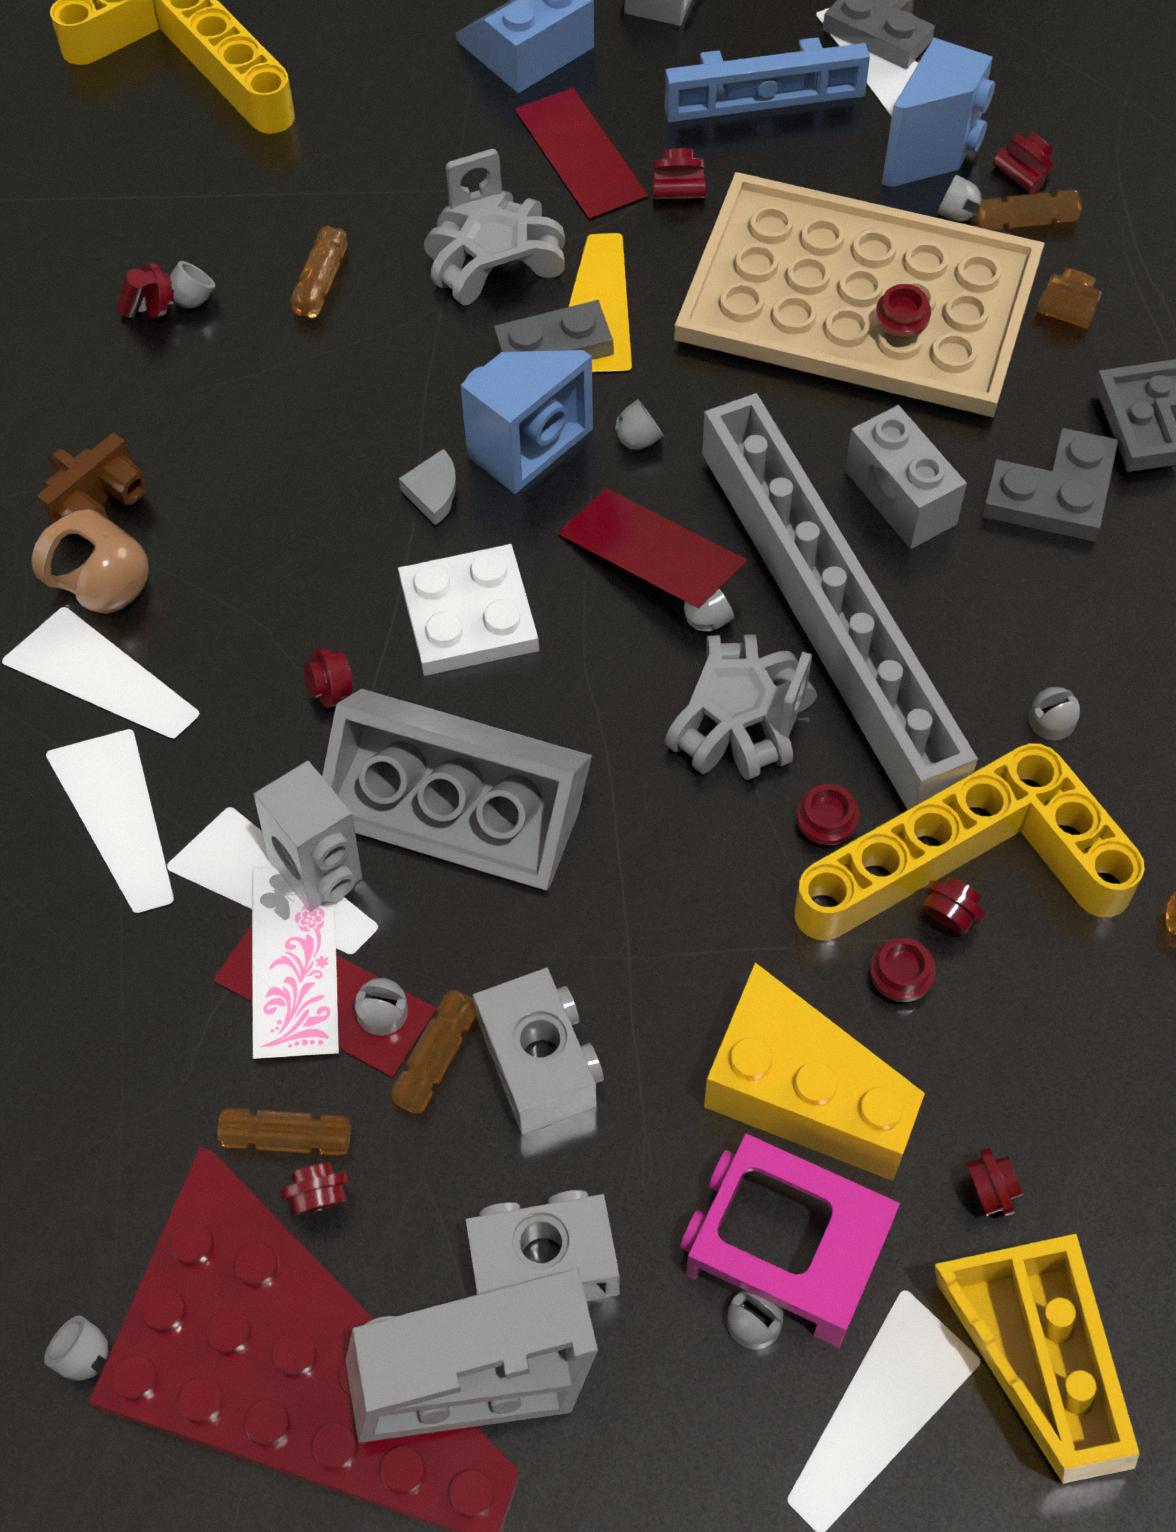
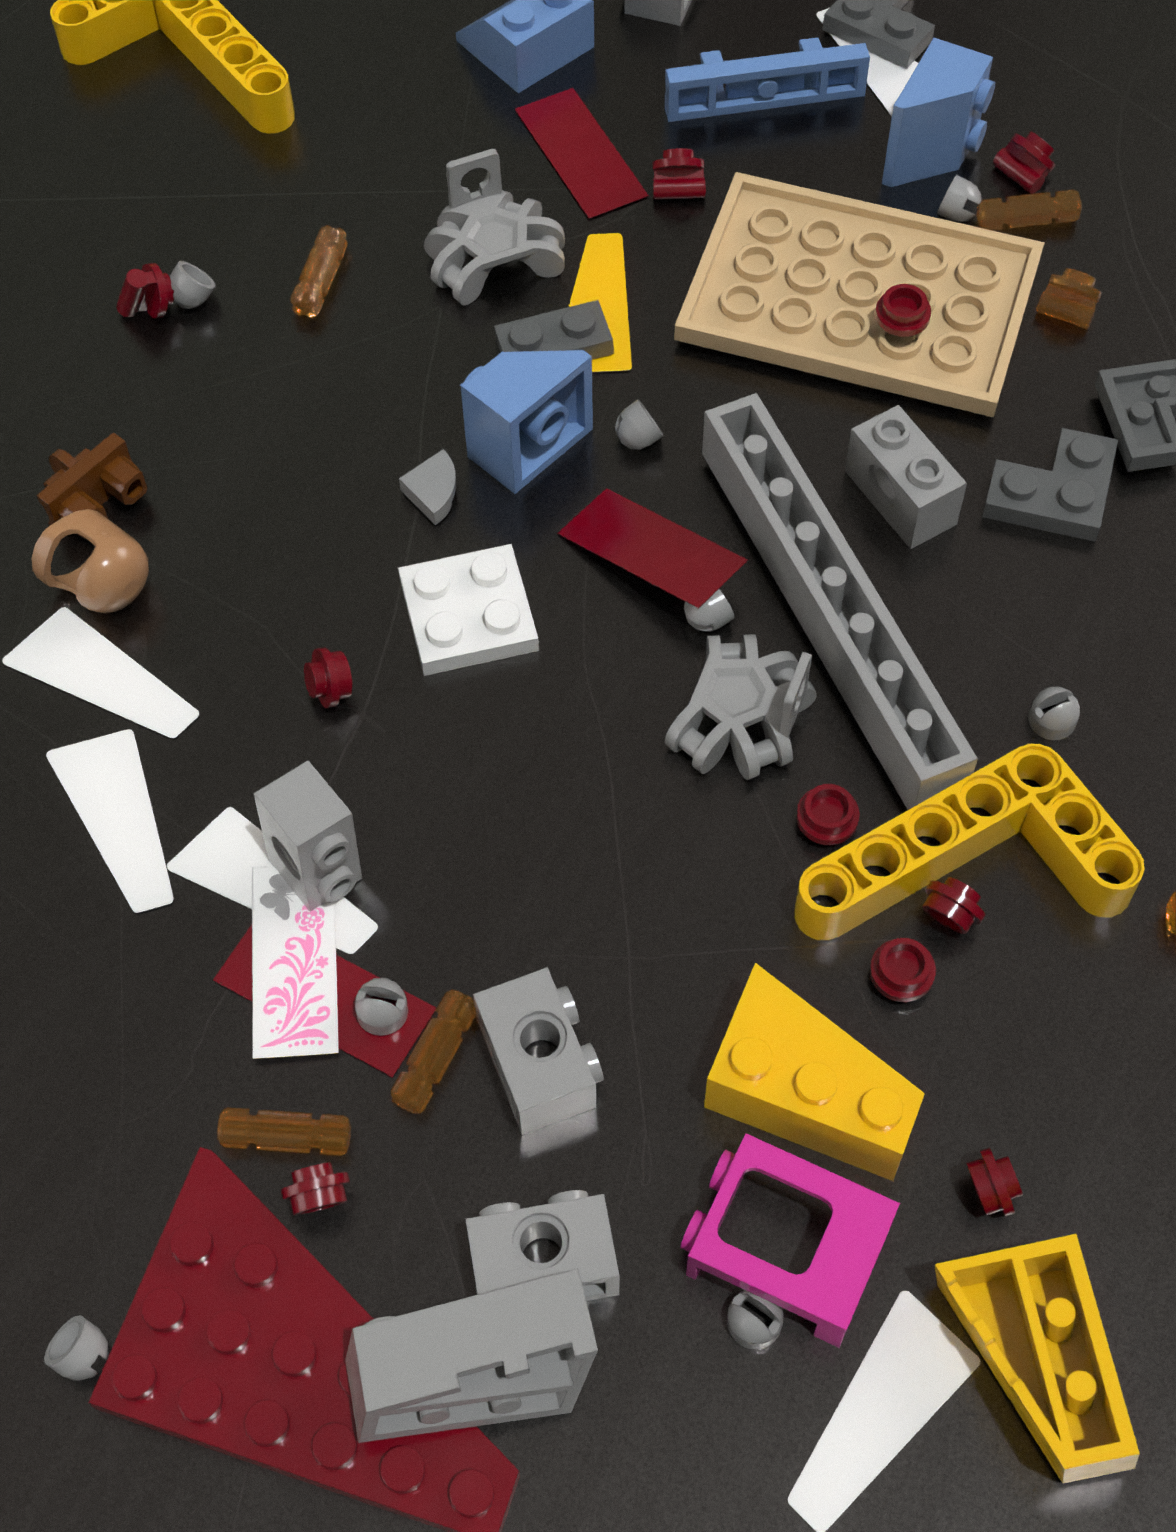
light grey slope [322,689,592,891] -> none

